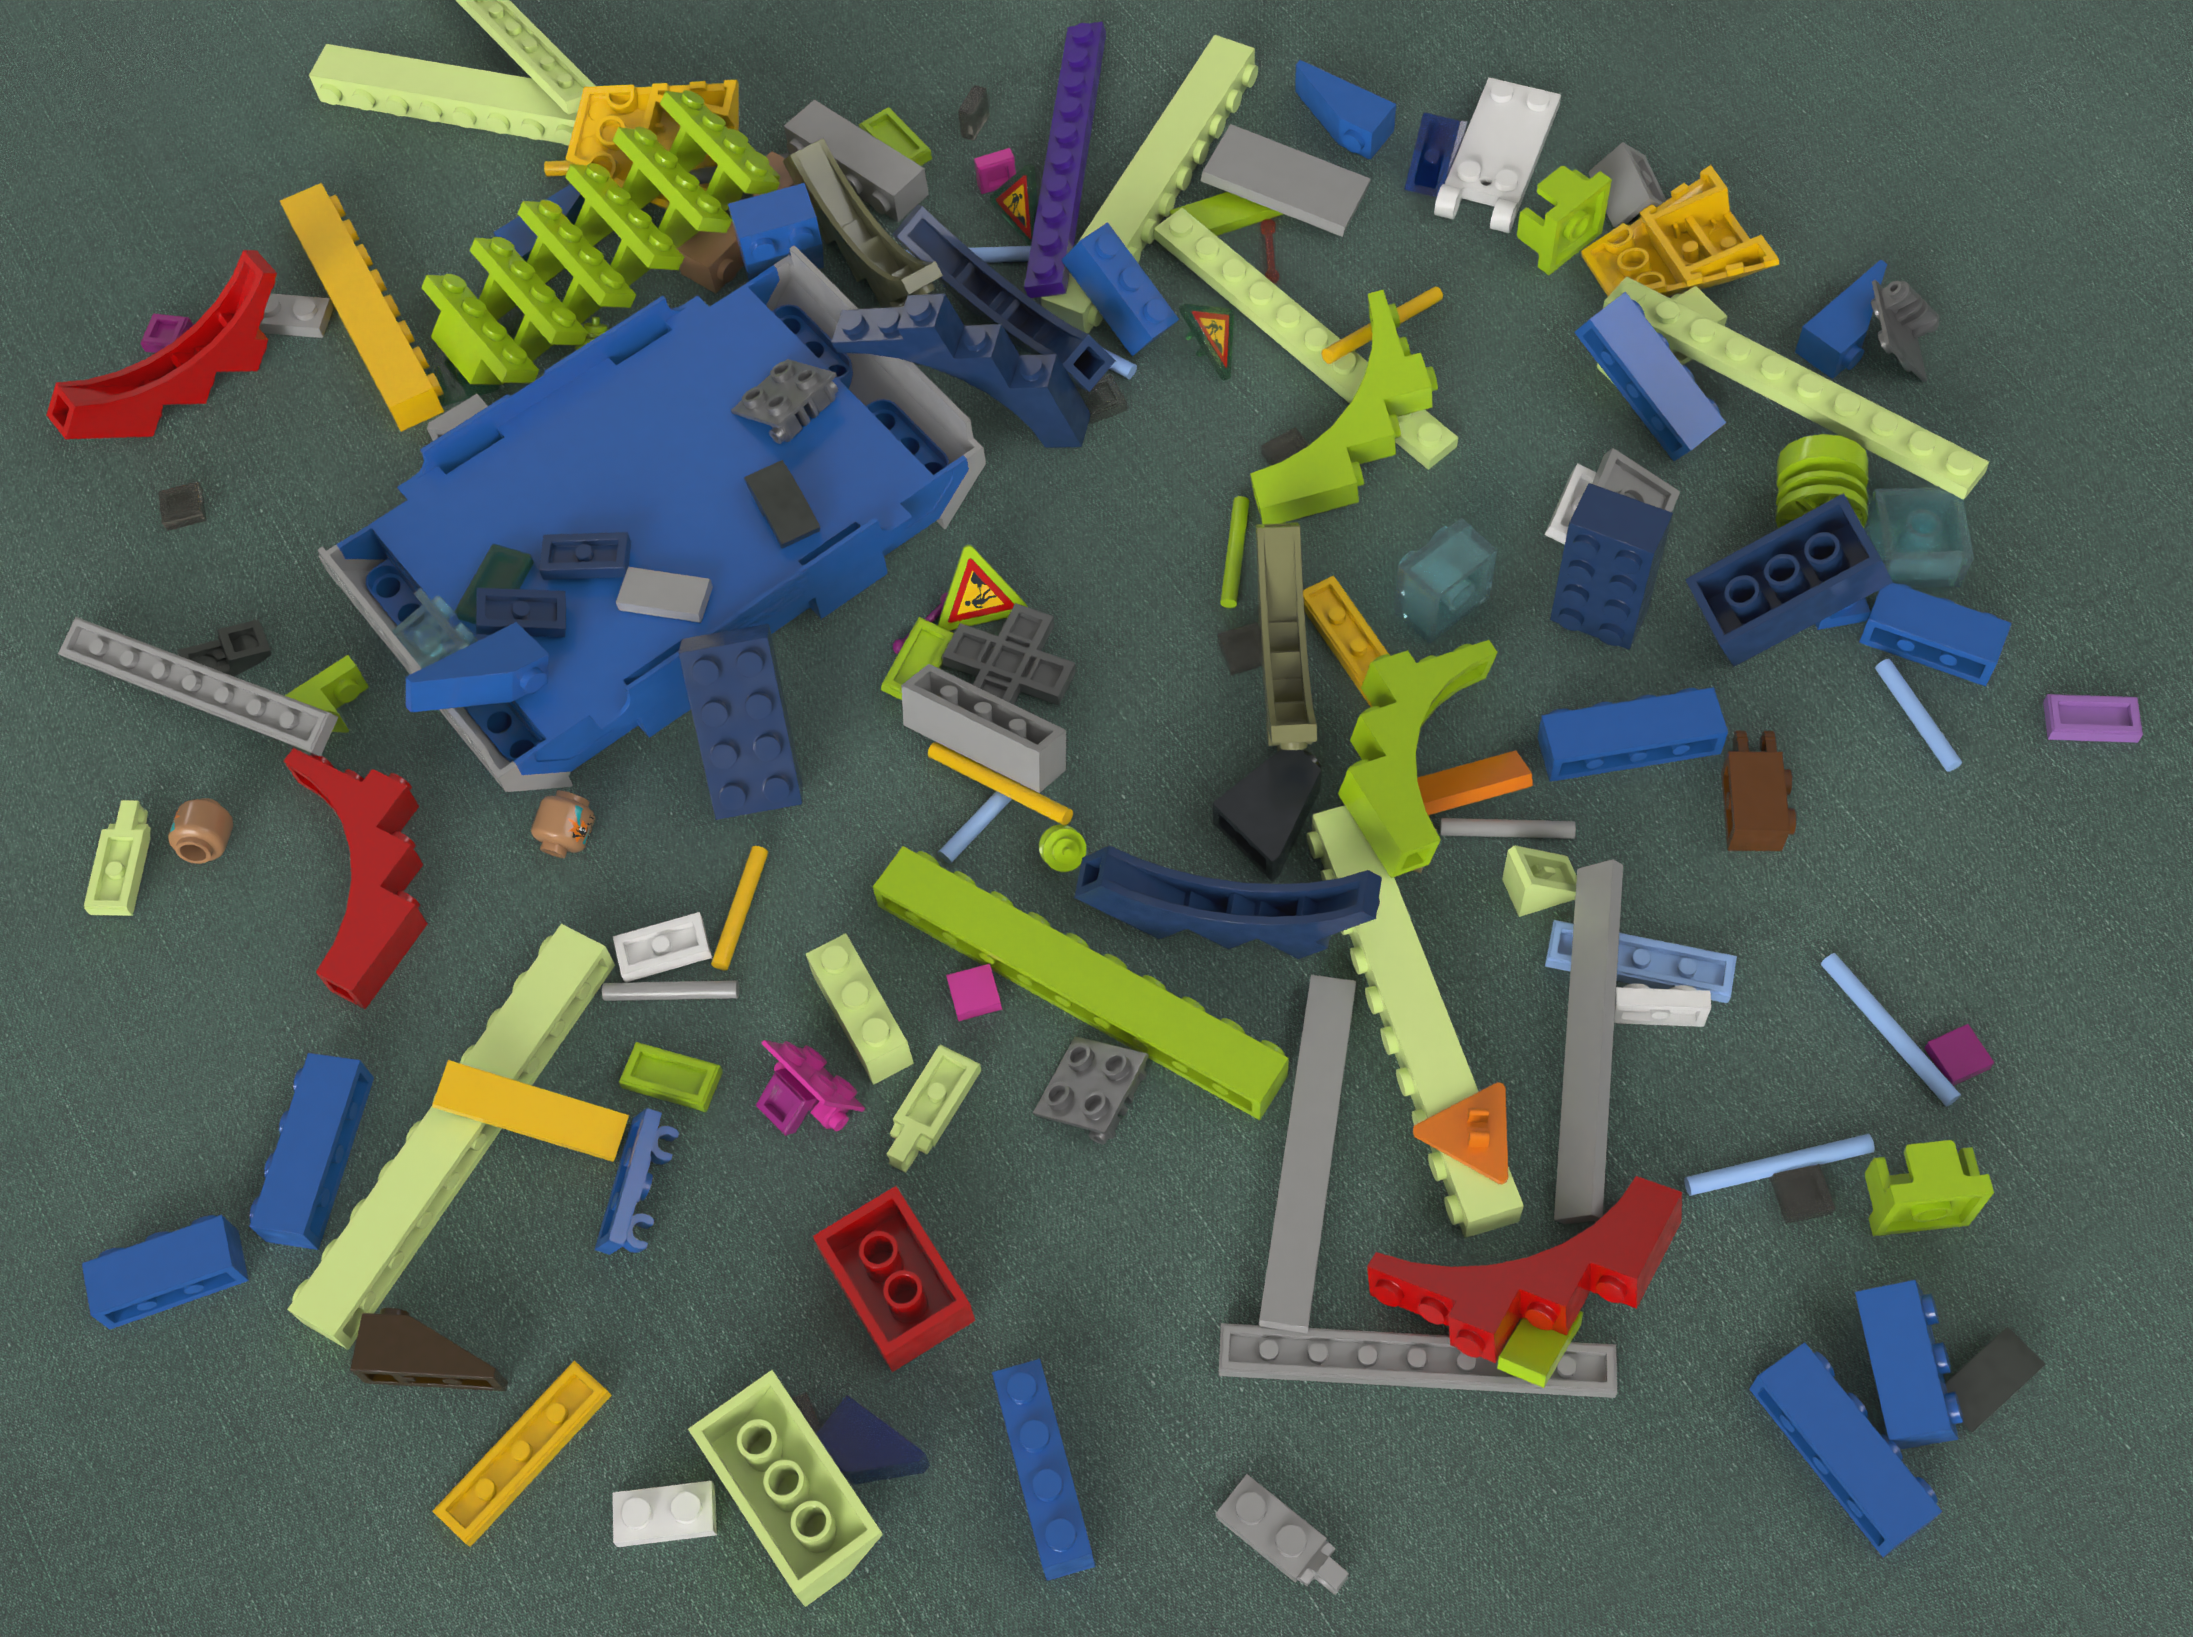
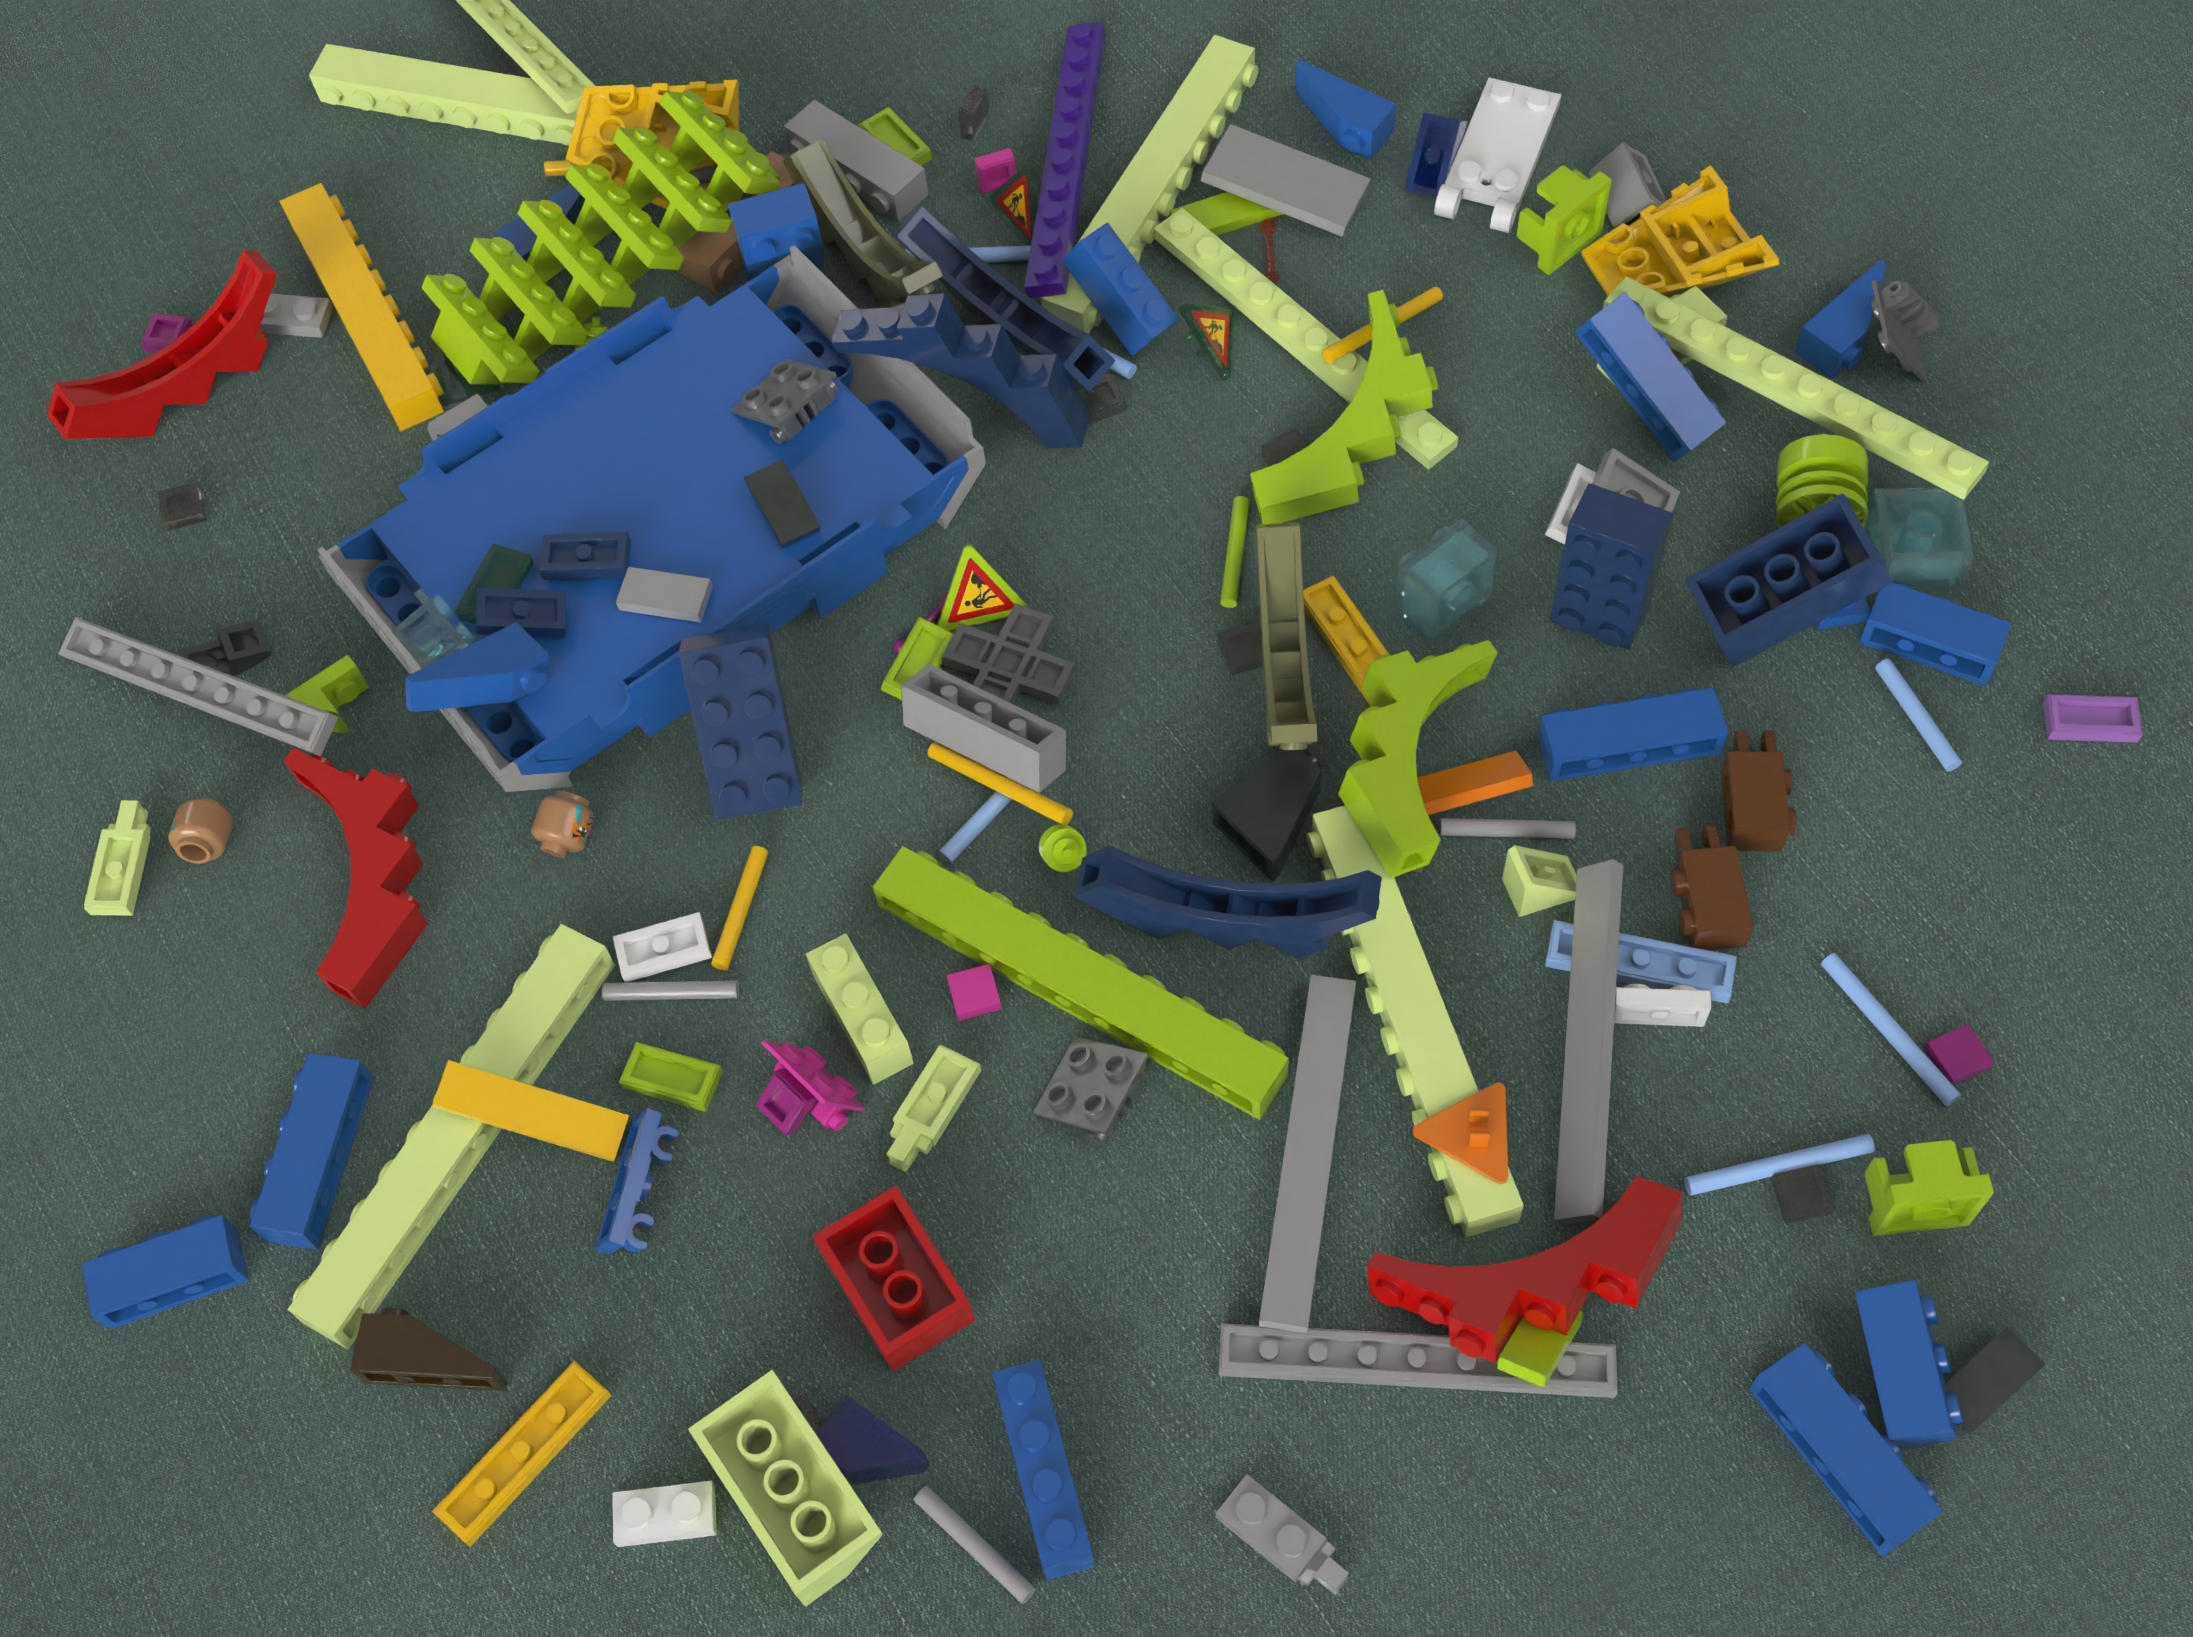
none -> light grey bar [914,1486,1036,1604]
none -> reddish brown hinge [1670,825,1754,950]

